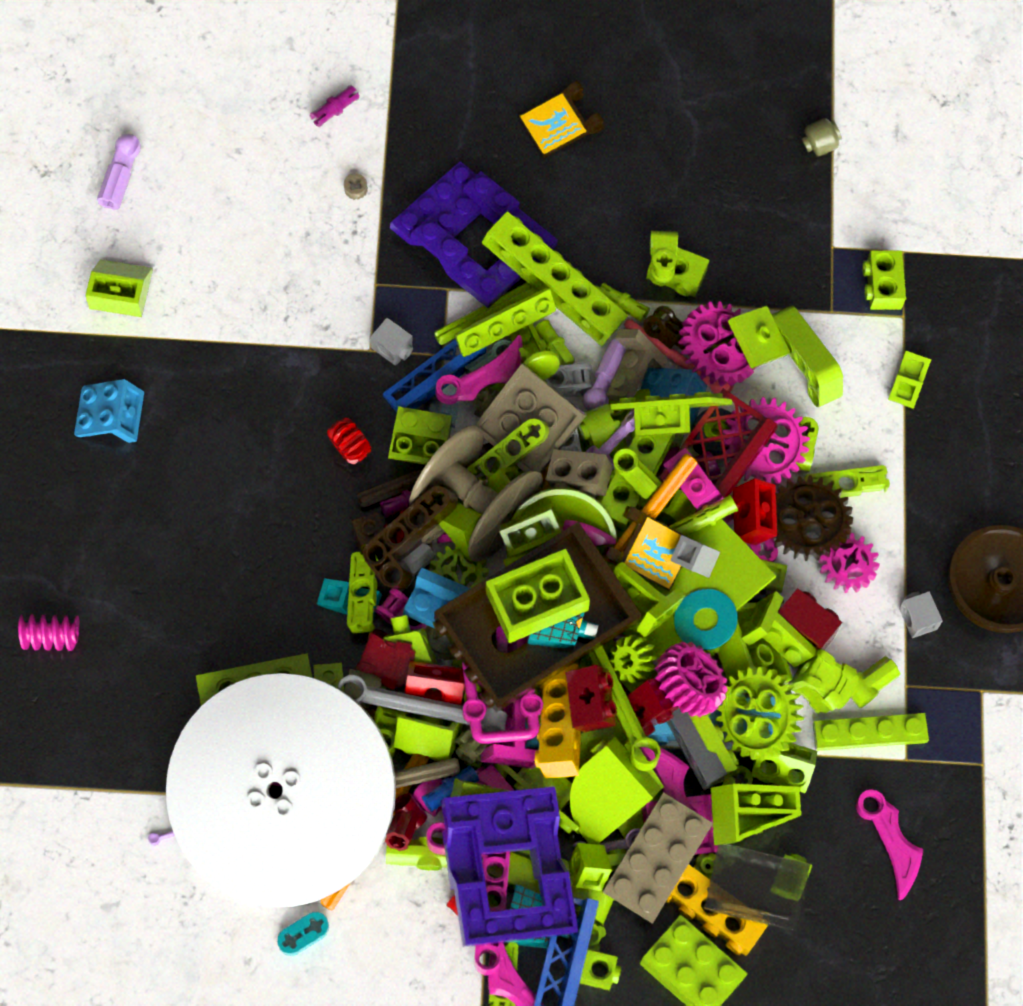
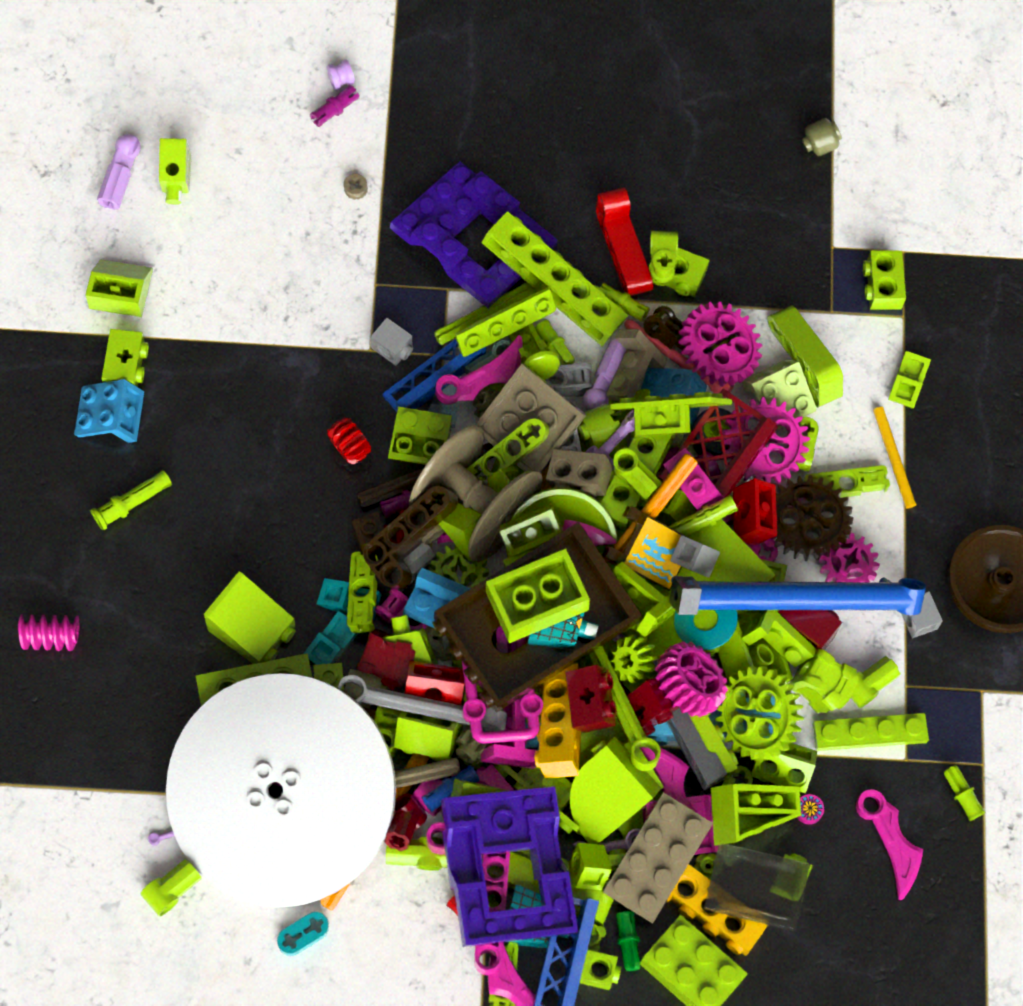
flag [518,81,604,158] -> none
lime plate [728,306,790,369] -> none
none -> lime pin [90,470,172,531]
none -> lime brick [102,329,149,387]
none -> lime piece [140,858,202,917]
none -> torso [159,138,191,205]
none -> lime slope [204,571,296,664]
none -> teal slope [304,611,358,665]
none -> lavender wheel [327,59,355,90]
none -> red beam [596,187,653,296]
none -> green axle [616,911,641,971]
none -> blue piece [669,576,926,615]
none -> yellowish green bracket [742,359,817,429]
none -> tile [797,794,824,824]
none -> yellow bar [873,407,916,509]
none -> lime axle [944,765,986,821]

